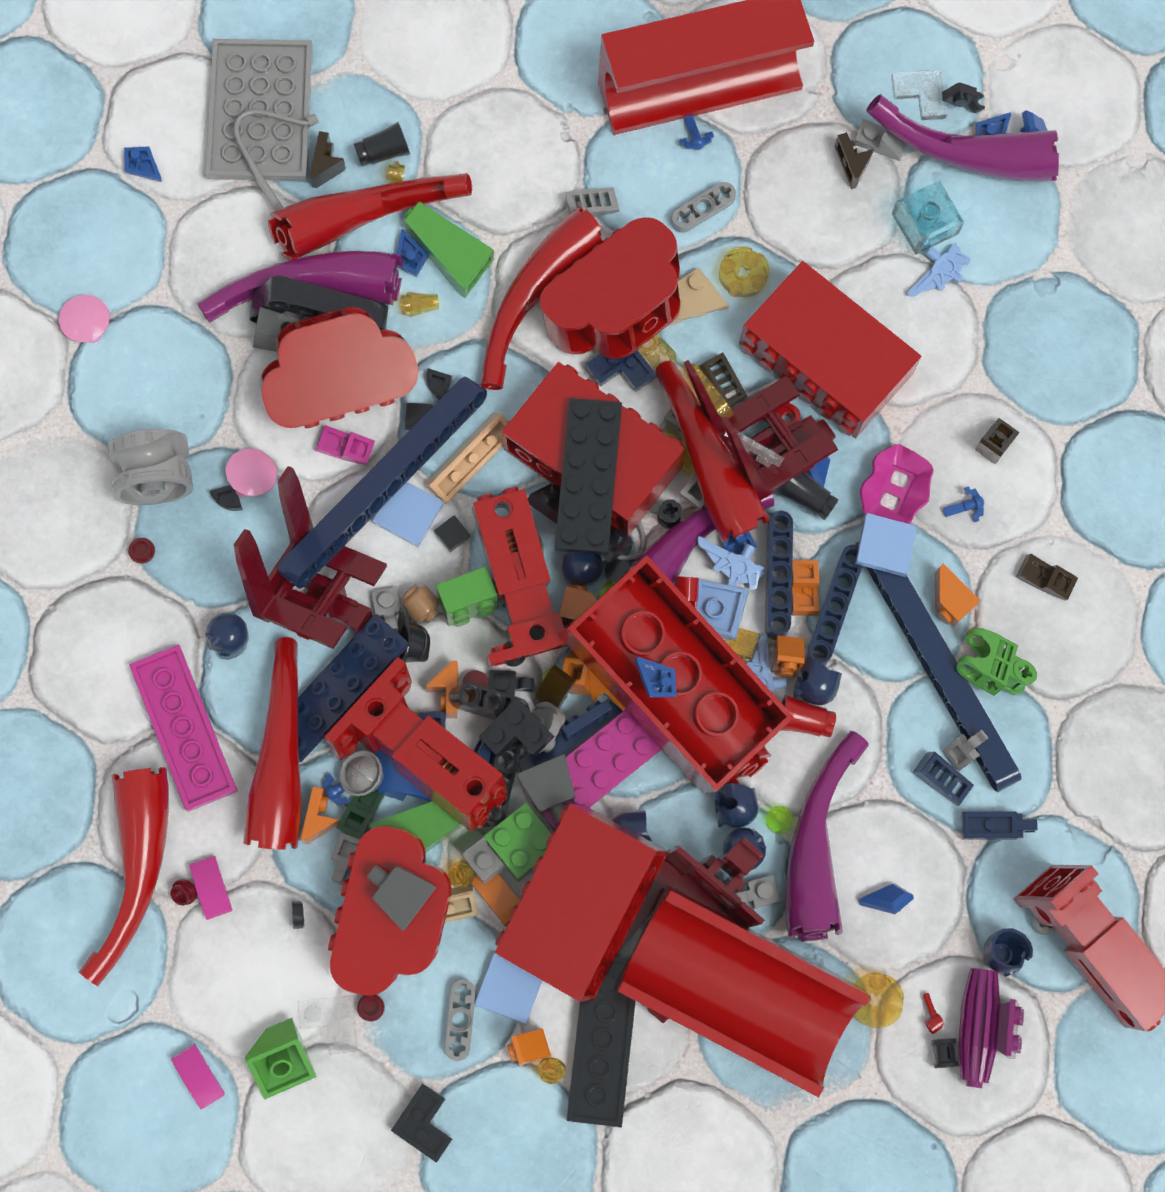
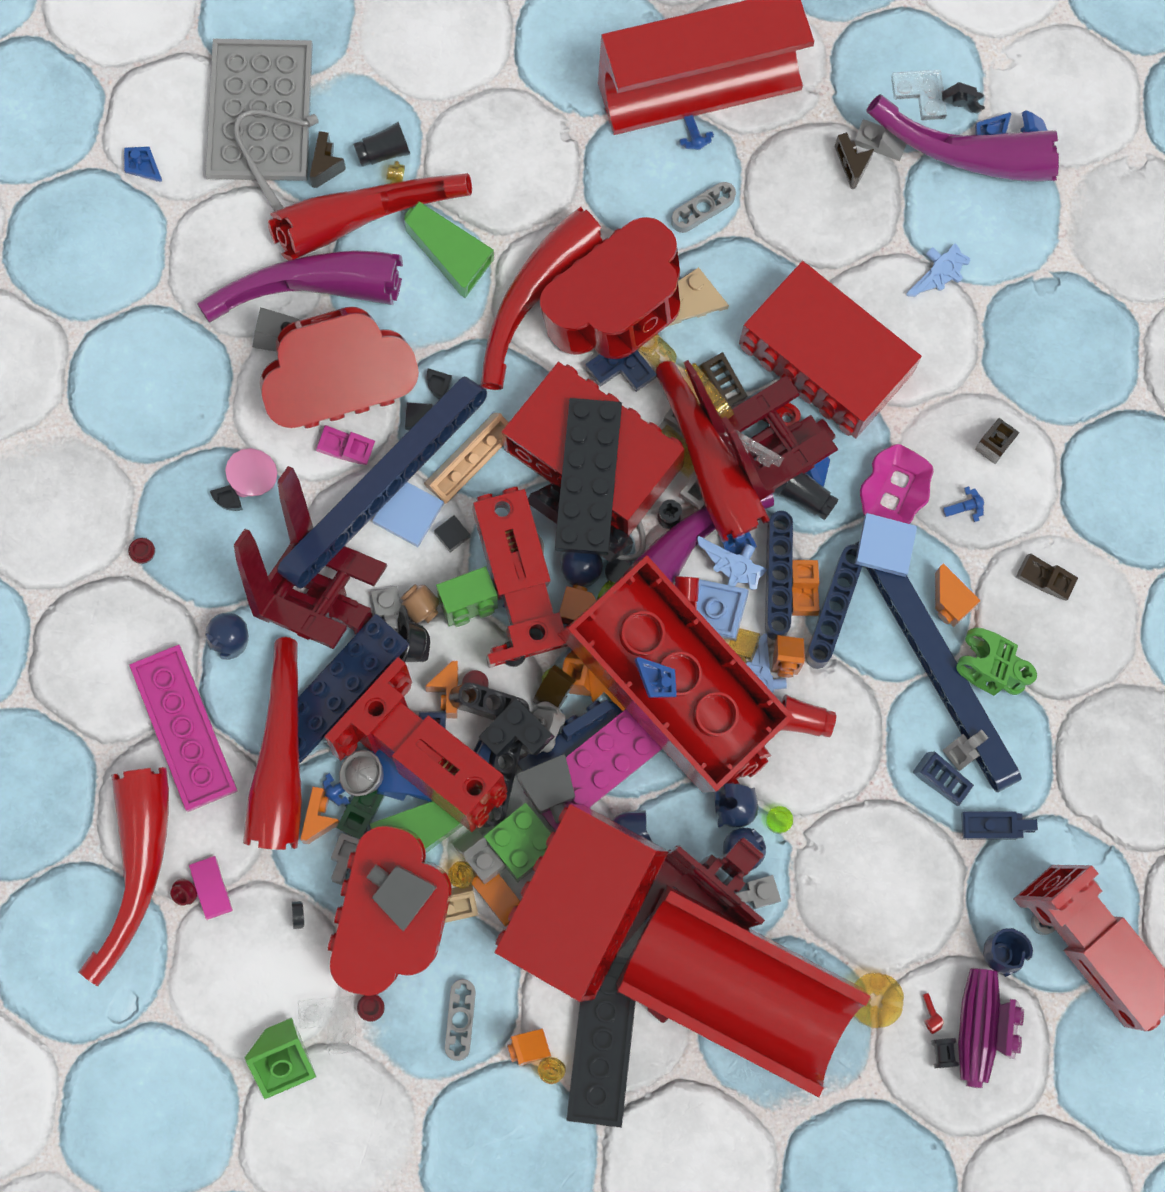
bright pink dish [58,295,110,343] -> none
light grey piece [108,429,193,505] -> none
dark pink slope [171,1043,225,1110] -> none
black beam [249,276,388,330] -> none
black plate [391,1083,453,1163] -> none
blue piece [396,229,429,277] -> none
clear yellow cone [401,292,439,317] -> none
light blue tile [474,953,542,1025] -> none
black plate [488,670,534,696] -> none
light grey slope [565,187,619,217] -> none
clear yellow plate [719,247,770,297] -> none
magenta brick [785,731,869,942] -> none
dark blue helmet [793,657,842,706] -> none
blue piece [859,883,914,914] -> none
clear light blue brick [891,180,965,255] -> none

